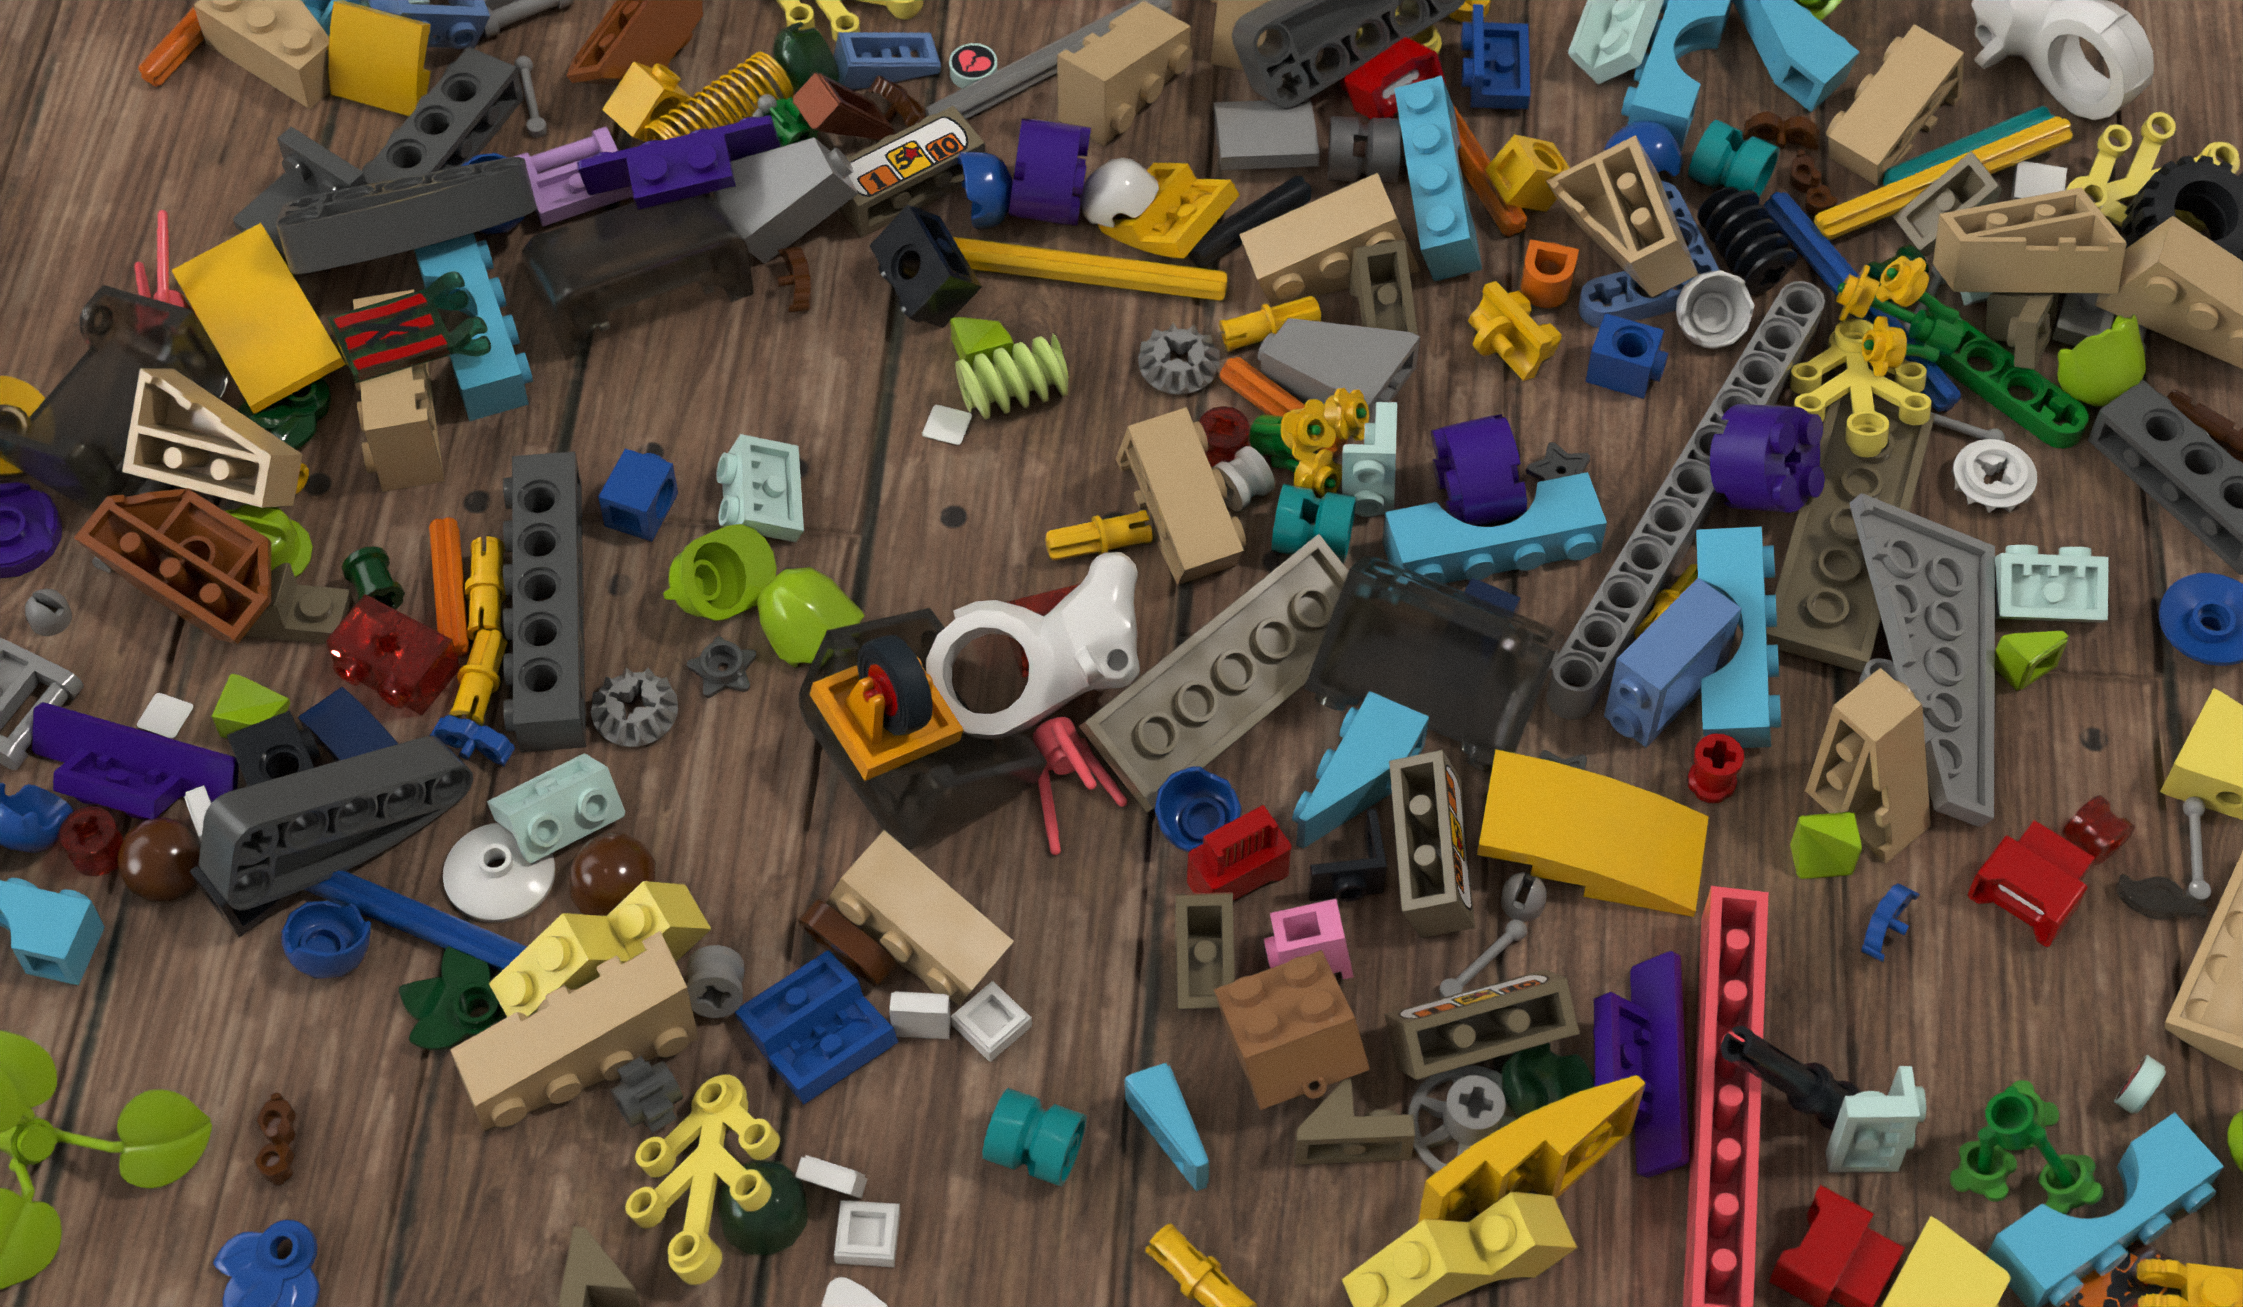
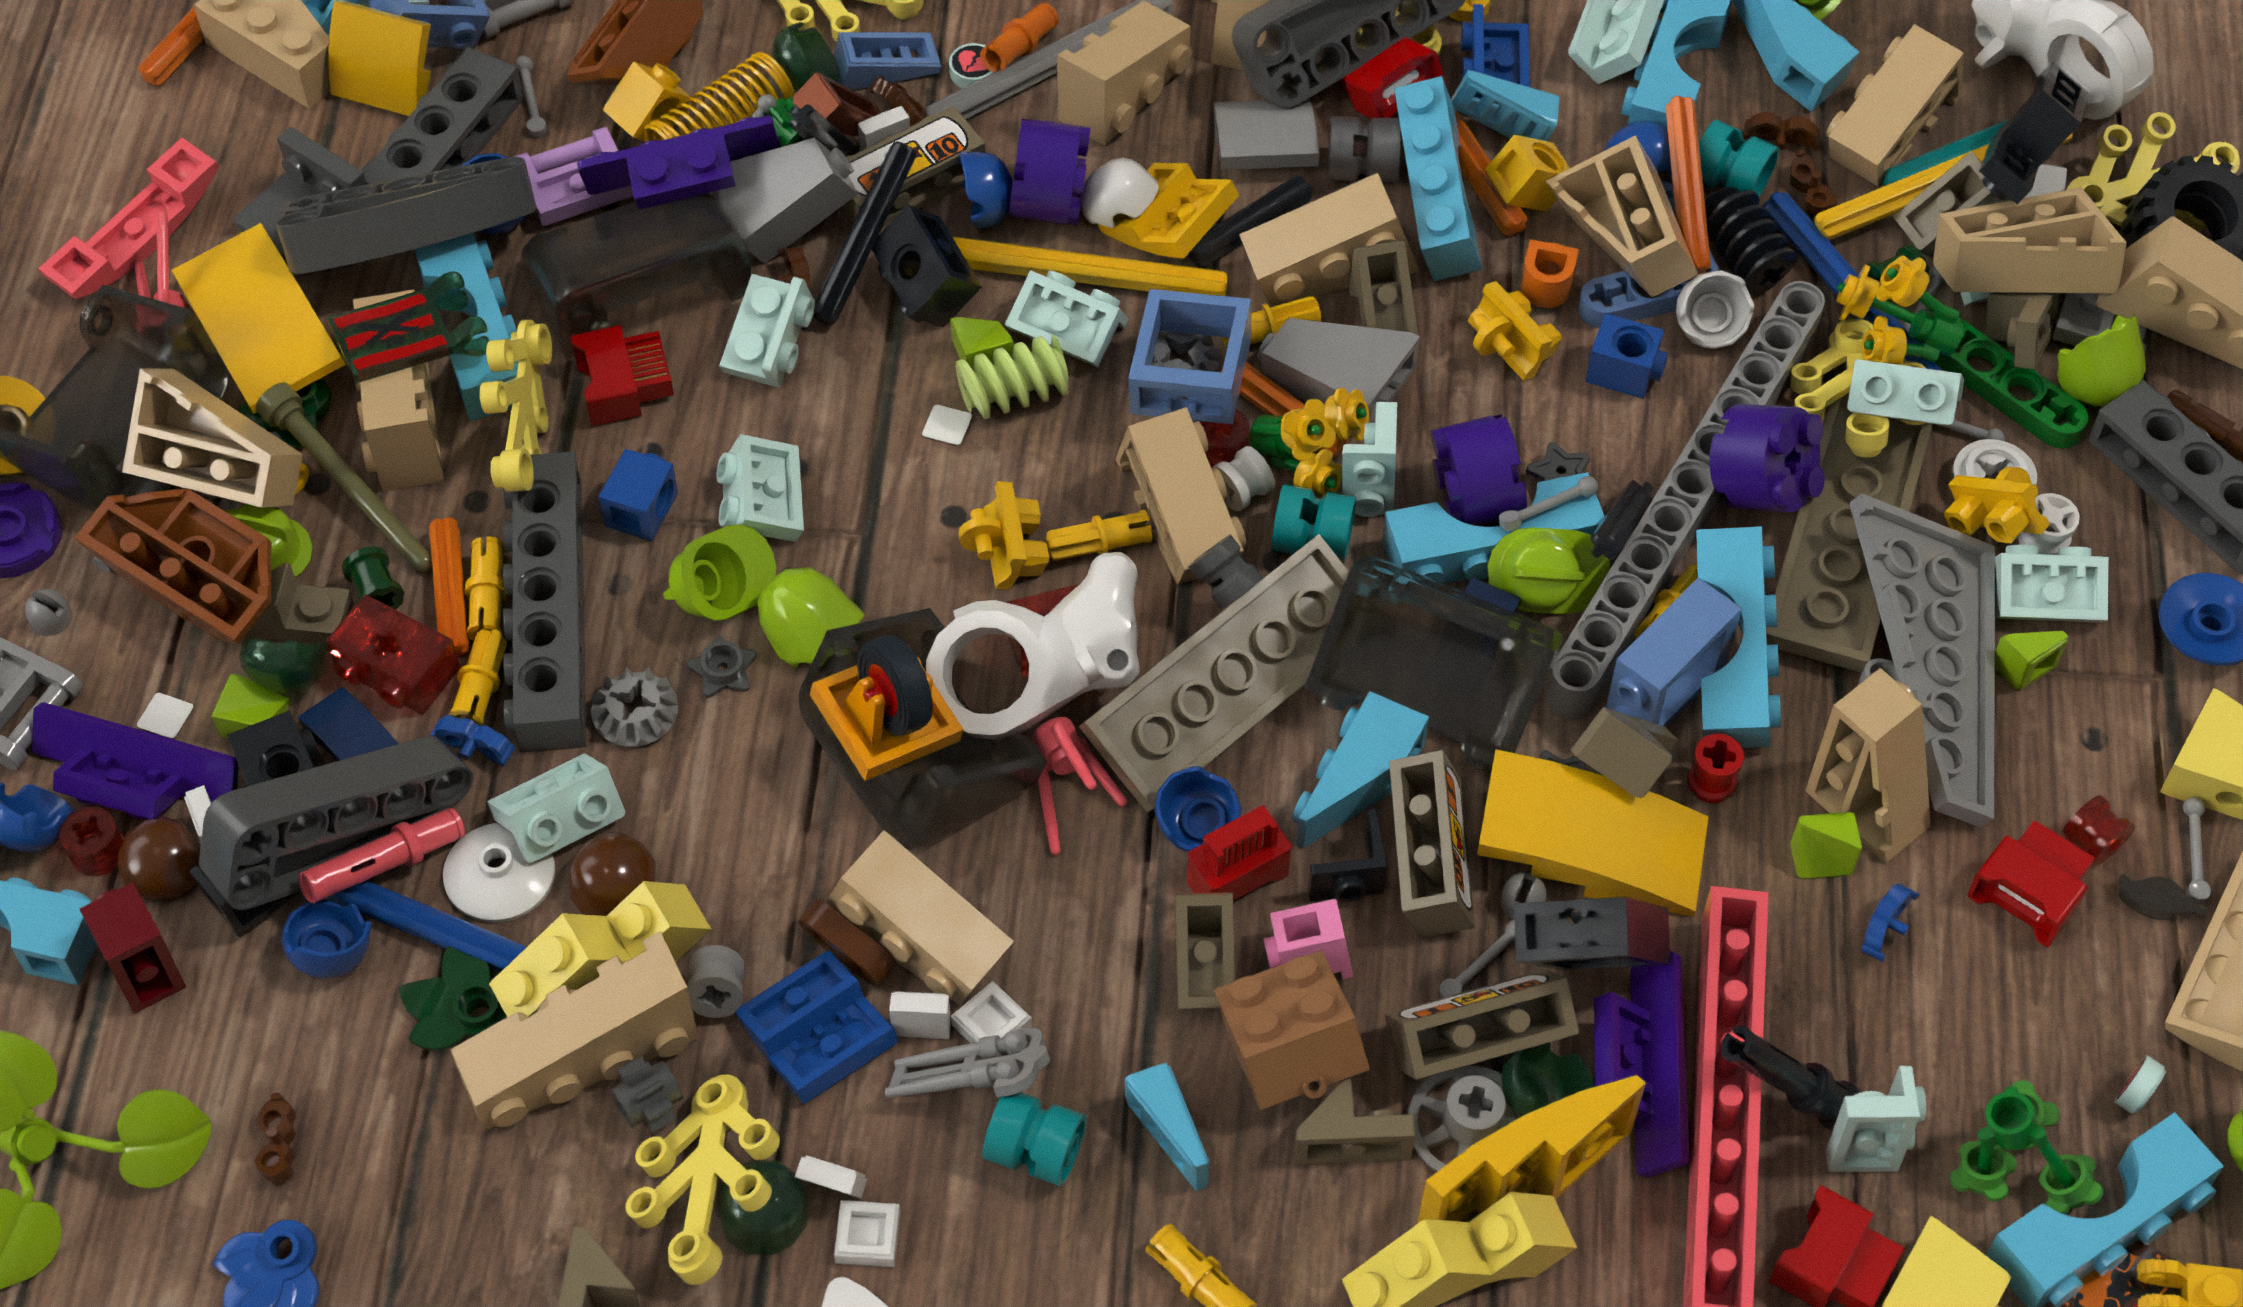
none -> coral slope [38,138,219,299]
none -> dark red brick [80,882,187,1014]
none -> clear green hair [239,638,331,694]
none -> olive piece [256,382,432,573]
none -> coral pin [298,808,465,903]
none -> light yellow plant [480,319,552,492]
none -> red piece [570,325,674,427]
none -> light aqua bracket [719,274,815,388]
none -> black axle [789,104,860,157]
none -> black axle [813,141,917,325]
none -> white tile [858,106,910,151]
none -> light grey piece [885,1028,1050,1098]
none -> yellow hips [958,481,1049,590]
none -> orange pin [980,3,1059,72]
none -> light aqua bracket [1005,270,1129,368]
none -> medium blue window [1128,289,1252,425]
none -> dark grey wheel [1188,534,1263,609]
none -> medium azure slope [1451,70,1560,141]
none -> lime piece [1487,527,1611,614]
none -> light grey hinge [1499,476,1598,531]
none -> black window [1514,897,1671,970]
none -> dark tan slope [1570,707,1678,798]
none -> black axle [1590,480,1653,560]
none -> orange axle [1665,96,1711,274]
none -> light aqua bracket [1847,359,1964,426]
none -> yellow hips [1944,466,2050,544]
none -> black bracket [1979,61,2089,205]
none -> white wheel [2018,493,2080,555]

